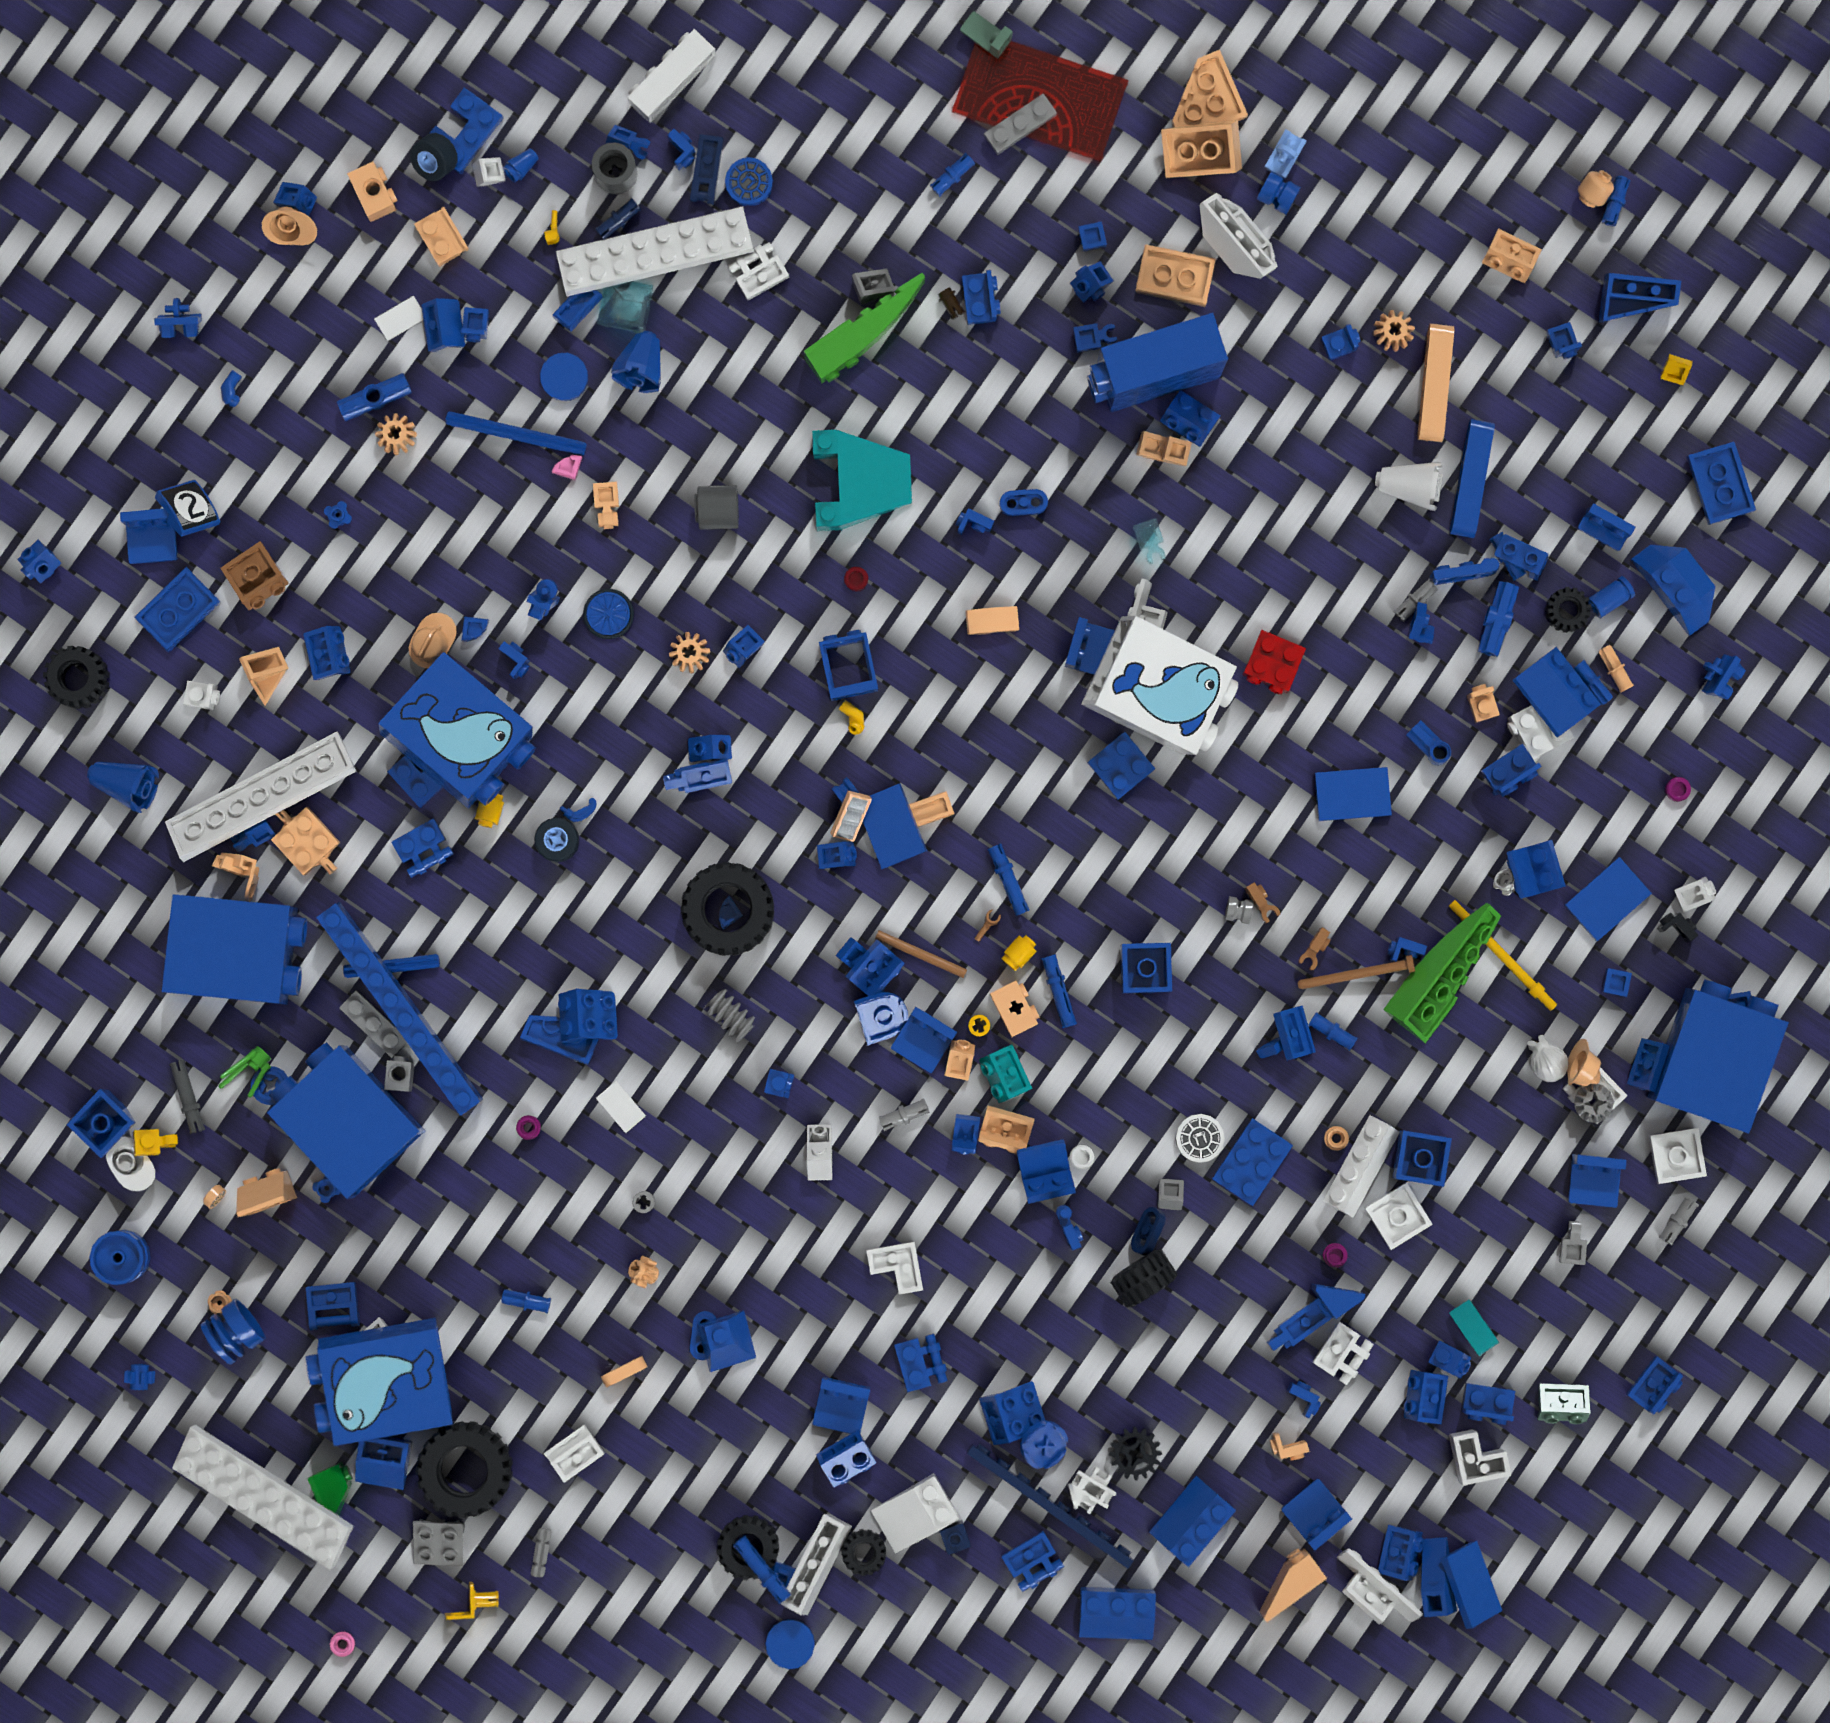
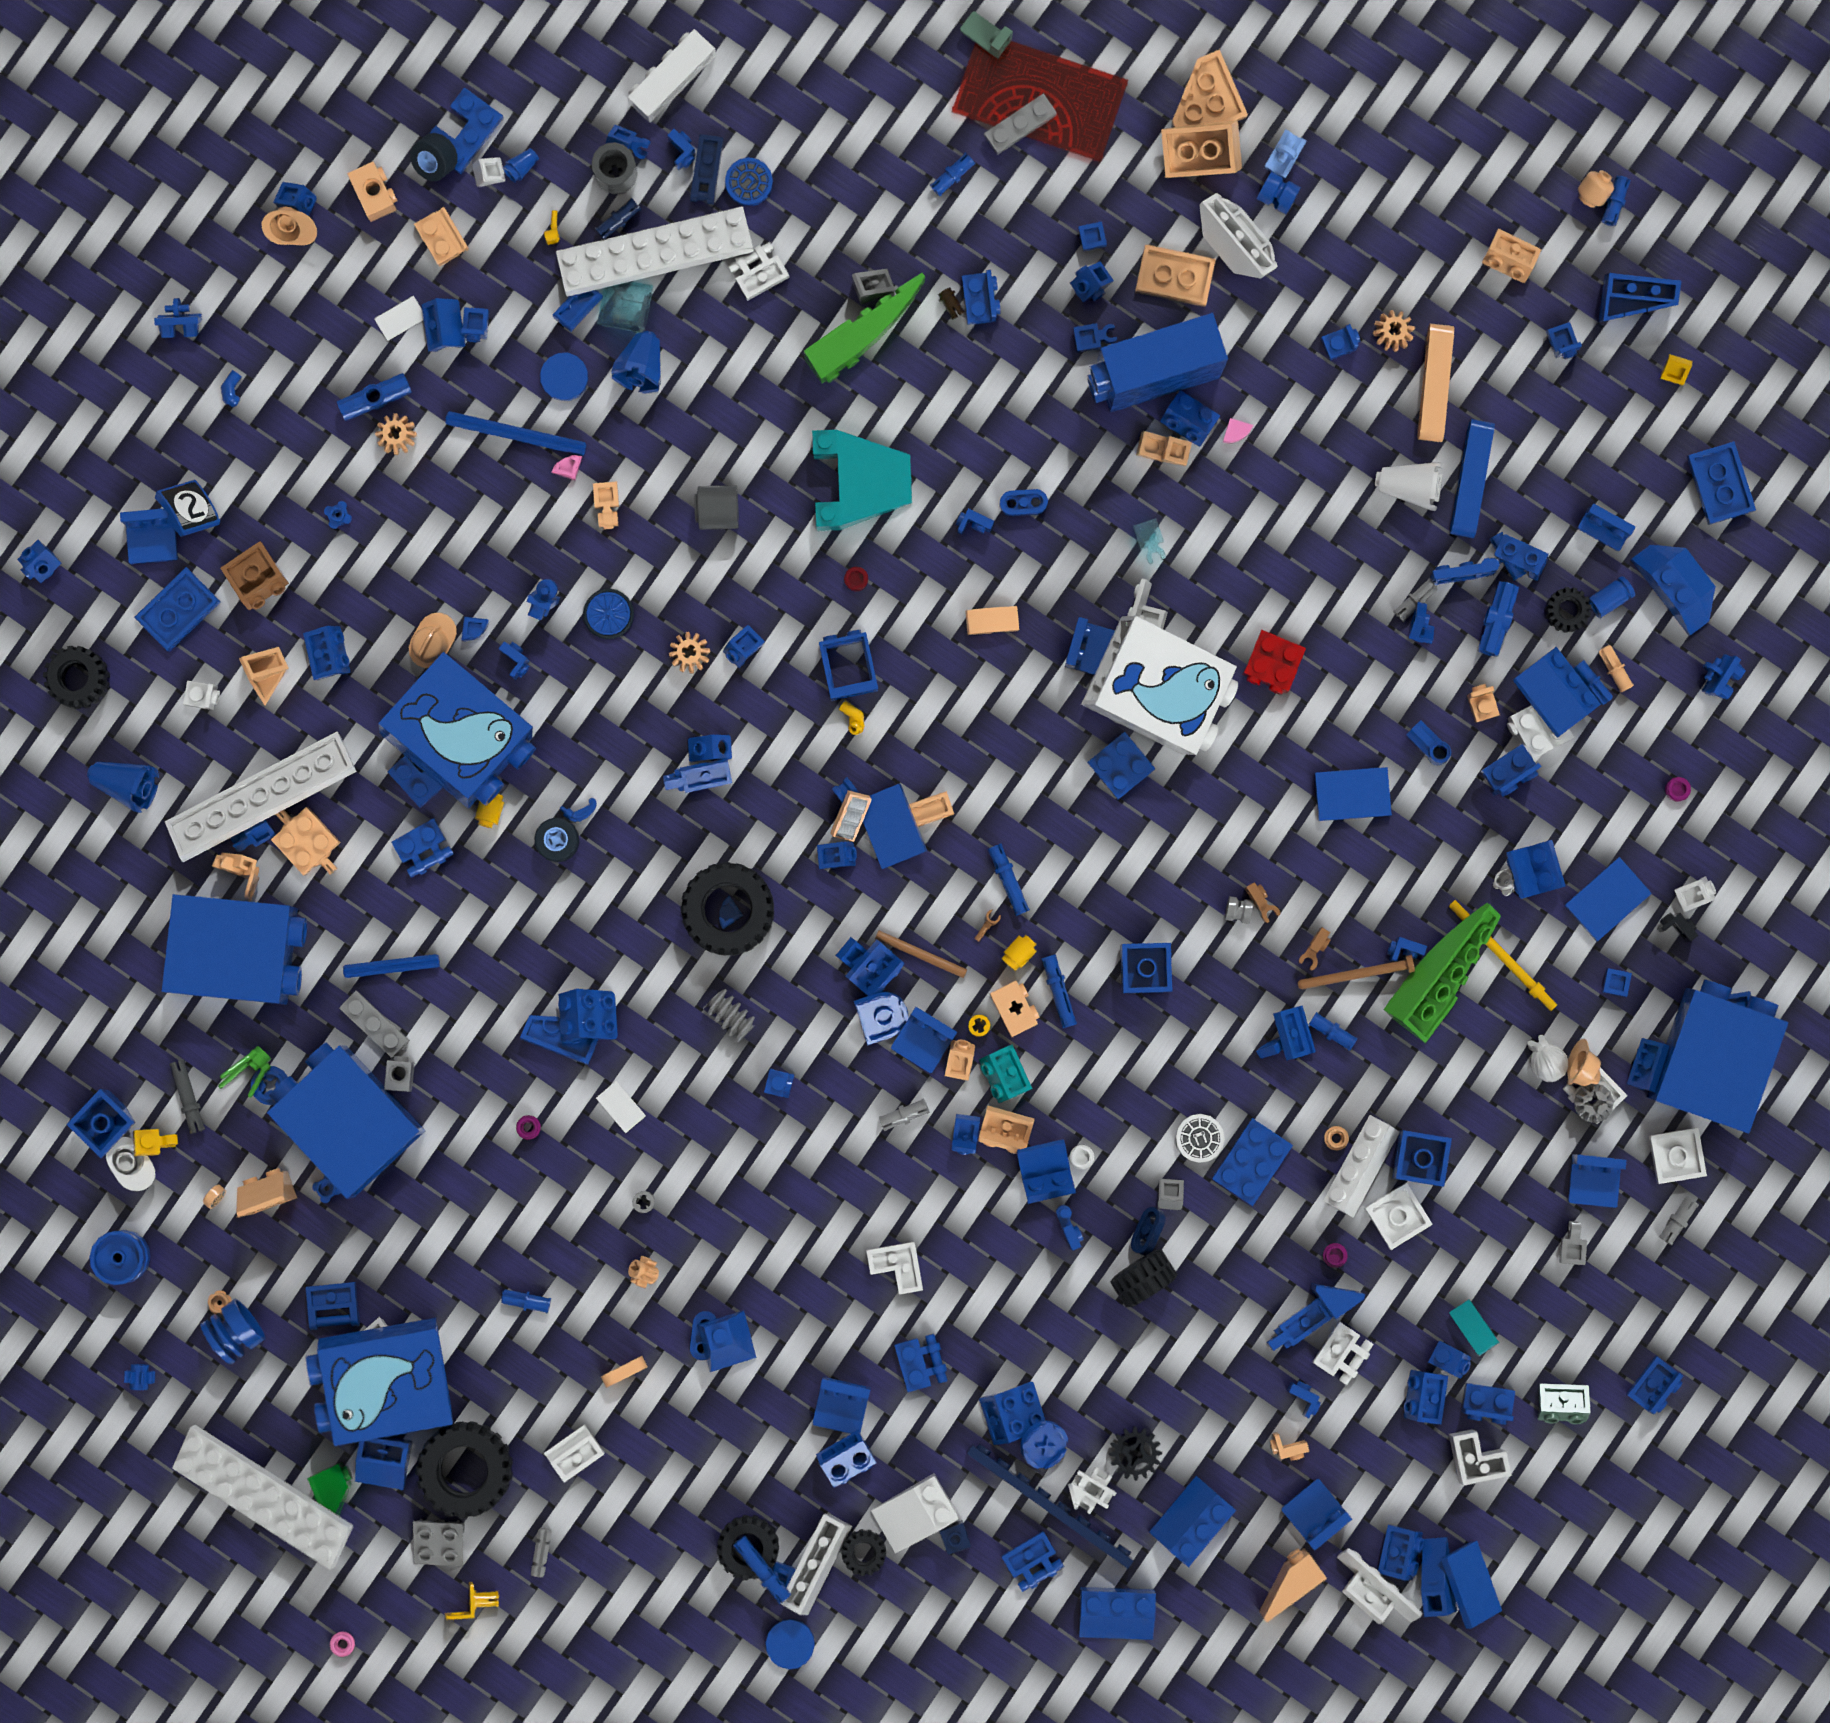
blue brick [316,902,483,1116] -> none
white slope [807,1124,832,1180] -> none
none -> bright pink tile [1223,418,1253,443]

